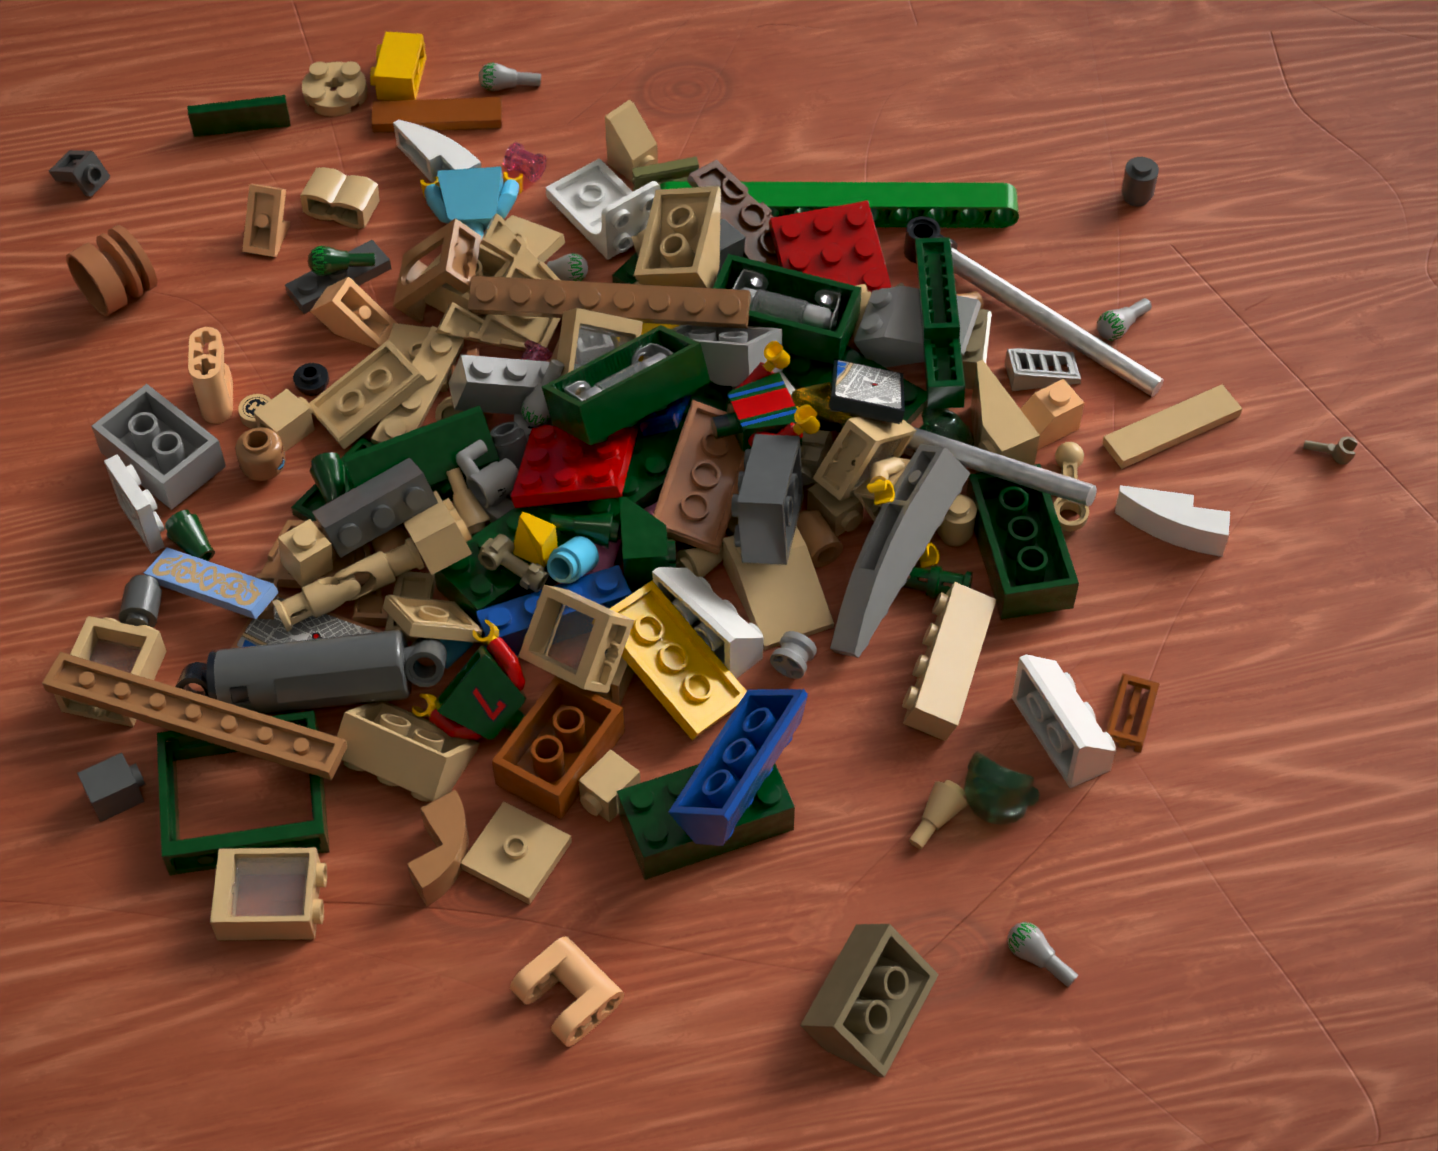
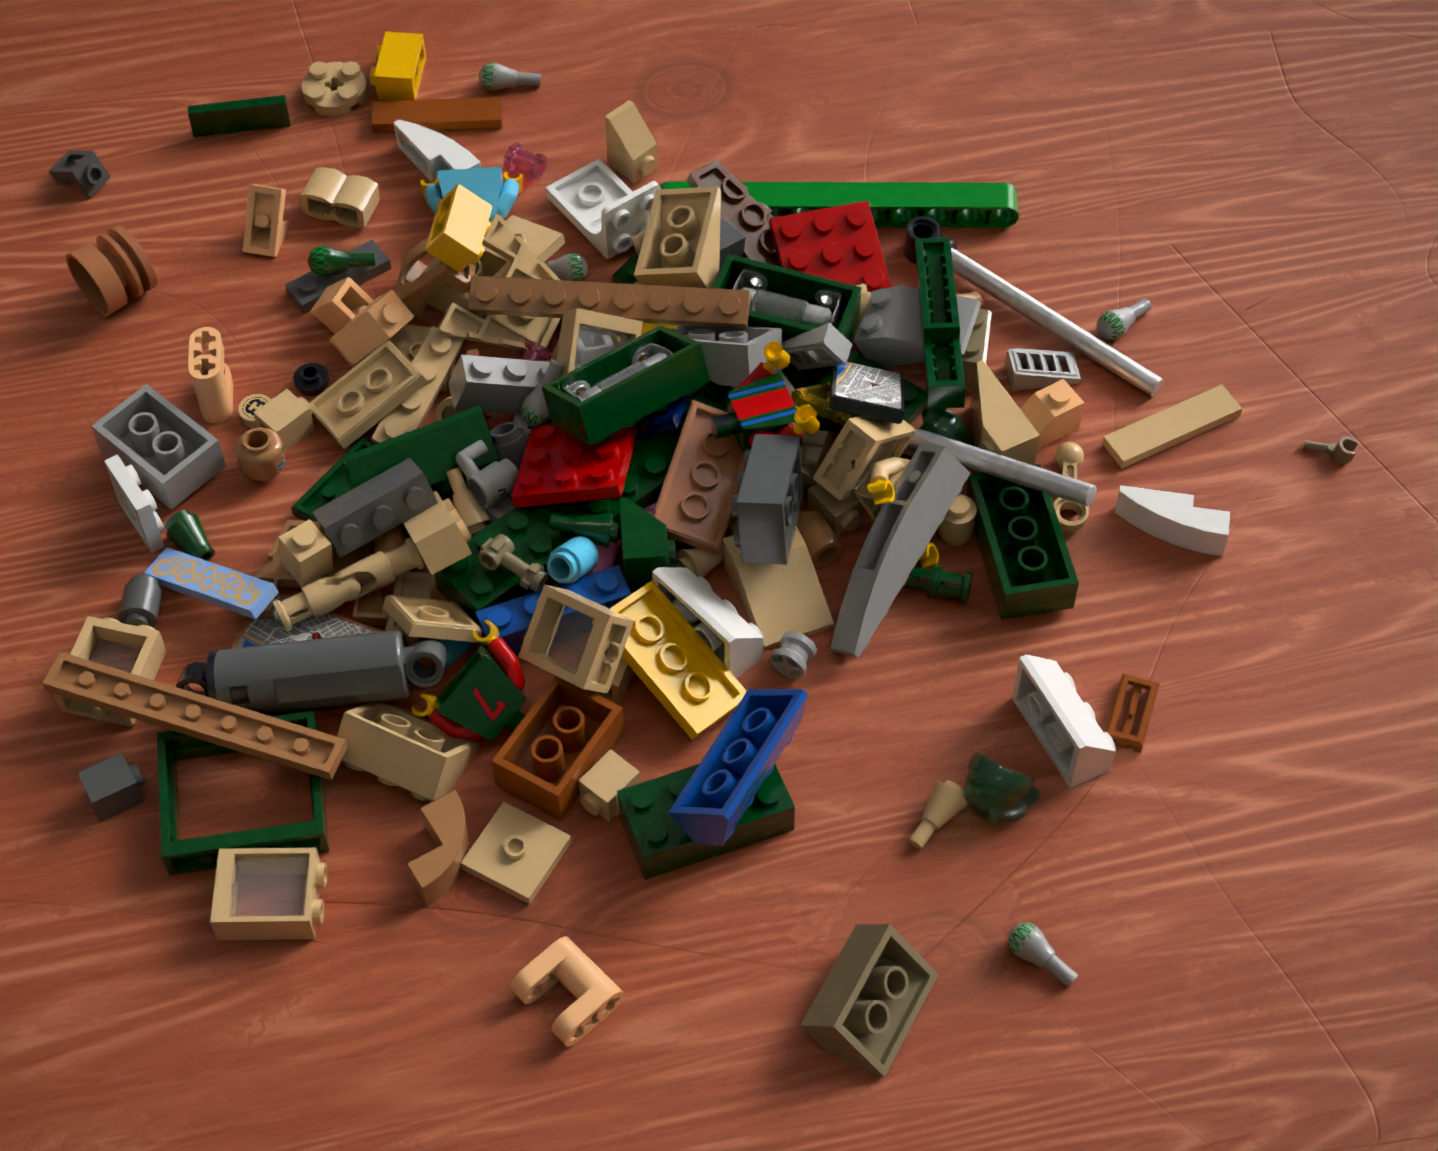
dark green cone [309,452,346,505] -> none
yellow slope [513,512,558,567] -> none
olive tile [632,157,699,191] -> none
tan brick [902,582,996,741] -> none
dark grey brick [1121,157,1159,206] -> none
none -> light nougat slope [329,290,414,367]
none -> yellow brick [425,184,493,272]
none -> light grey slope [782,323,852,370]

